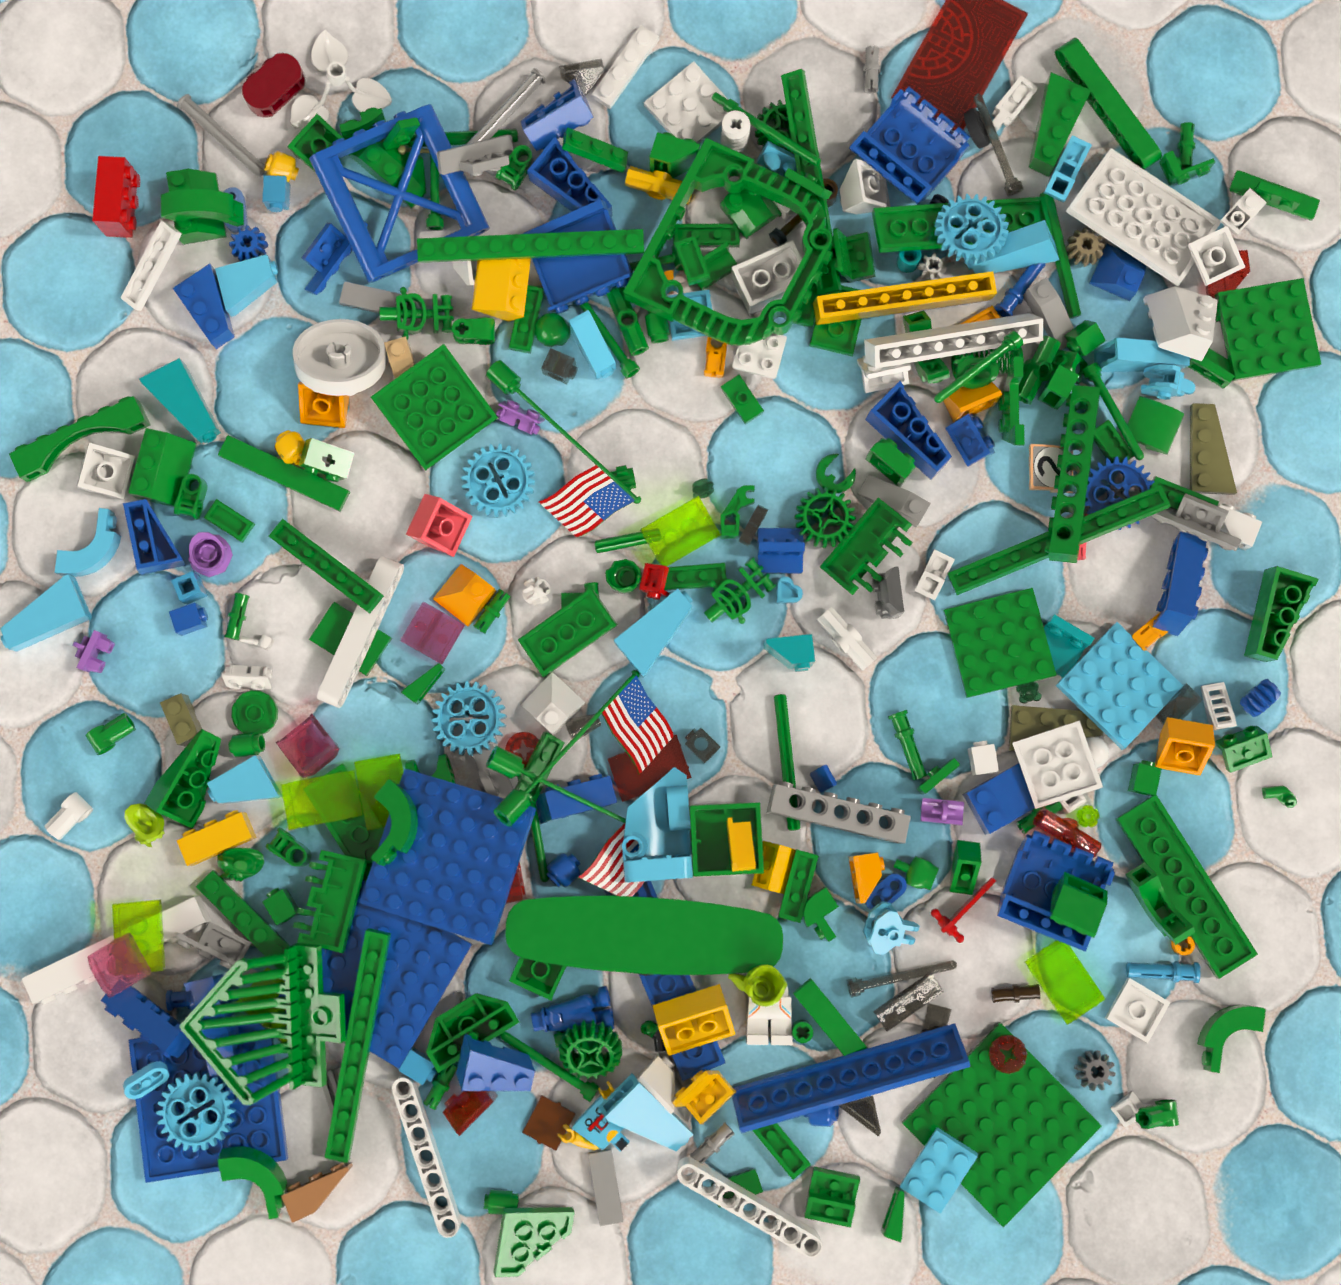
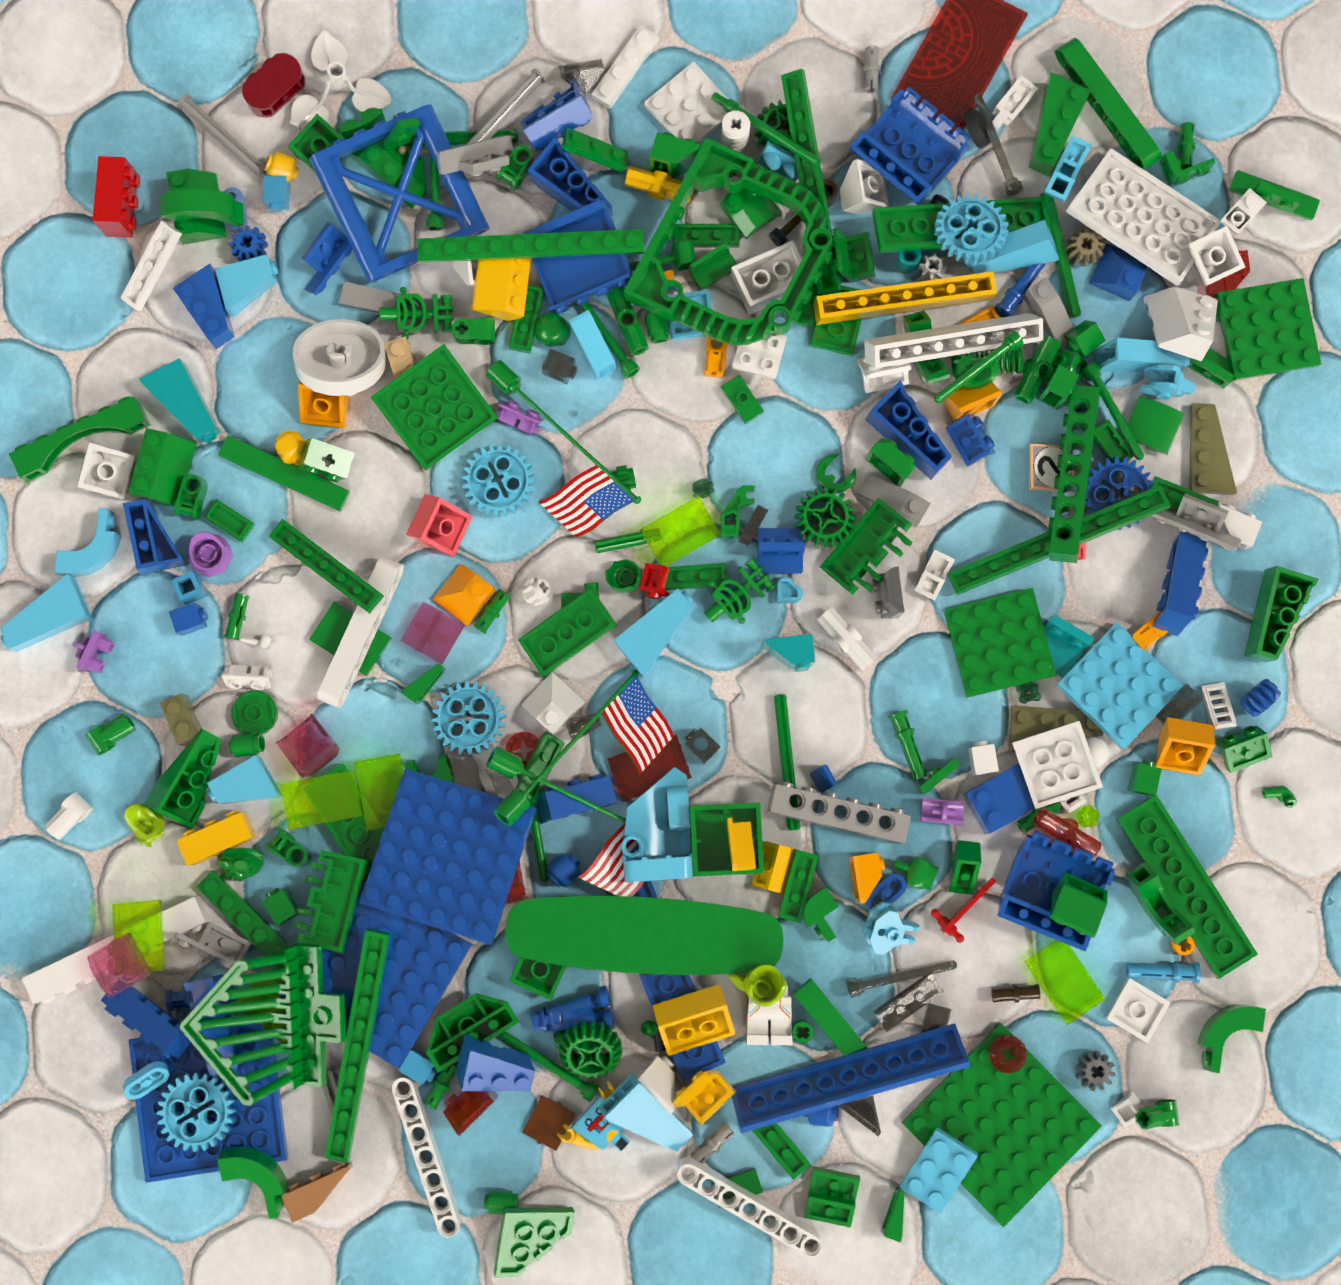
green arch [371,779,418,866] -> none
light grey tile [588,1149,624,1226] -> none
green tile [674,235,711,286] -> none
green plate [785,168,832,200] -> none
green wing [998,357,1025,446] -> none

